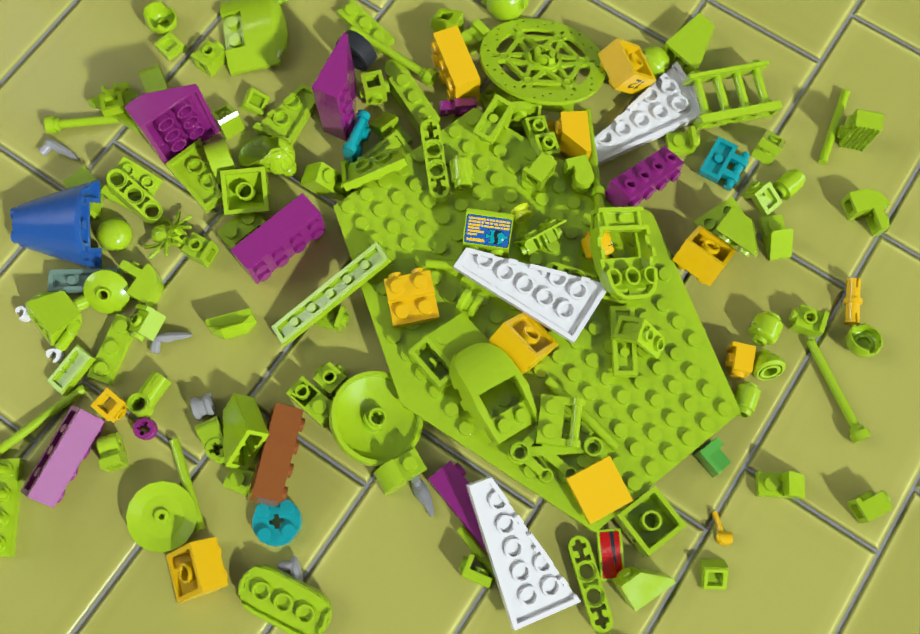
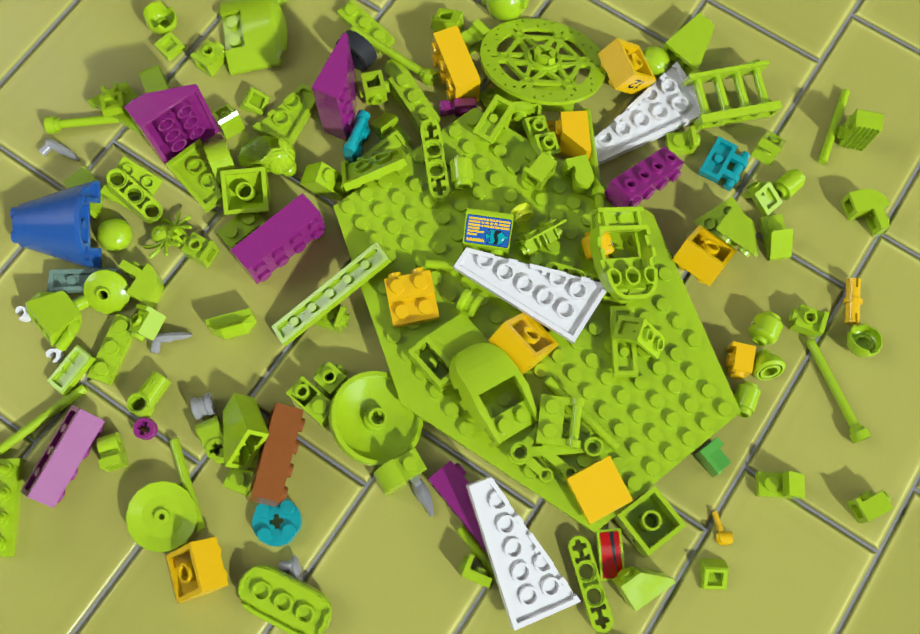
yellow brick [90,388,127,423] -> none

